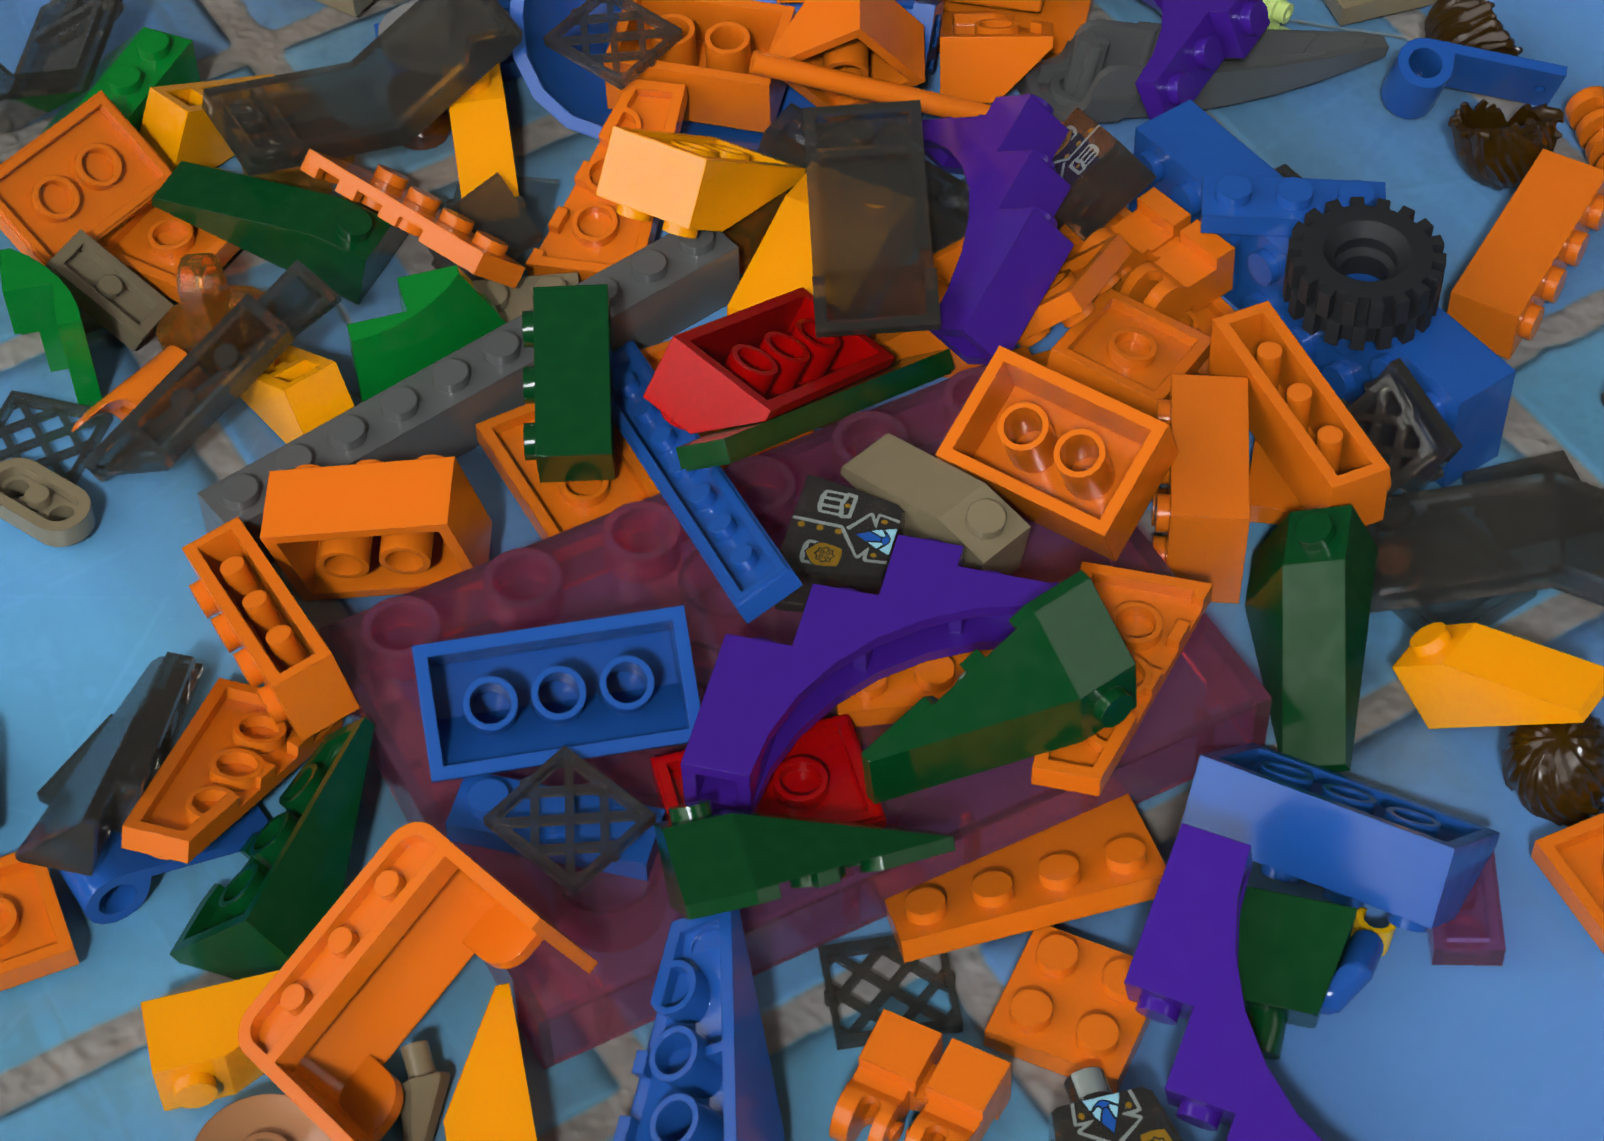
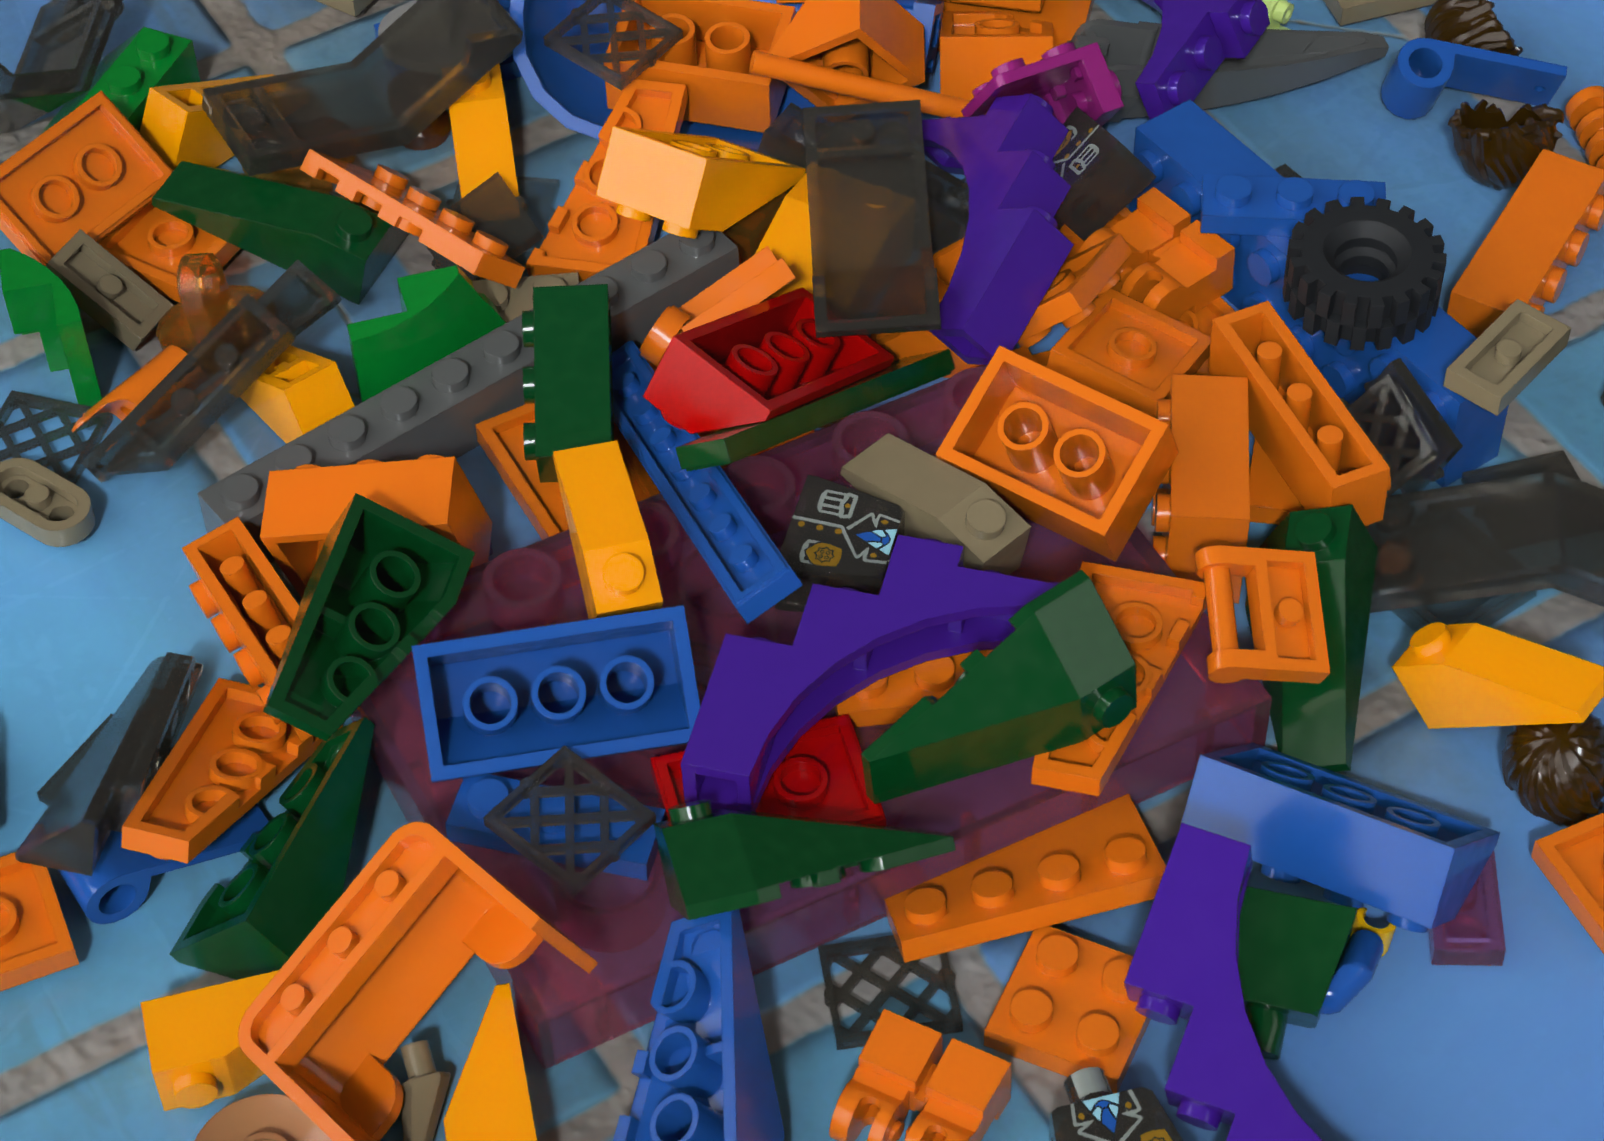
none -> dark green wedge [263,493,475,741]
none -> light orange slope [553,440,663,619]
none -> orange tile [639,305,692,367]
none -> orange slope [679,246,796,332]
none -> magenta bracket [961,42,1124,150]
none -> orange plate [1195,545,1330,684]
none -> dark tan plate [1443,299,1571,416]

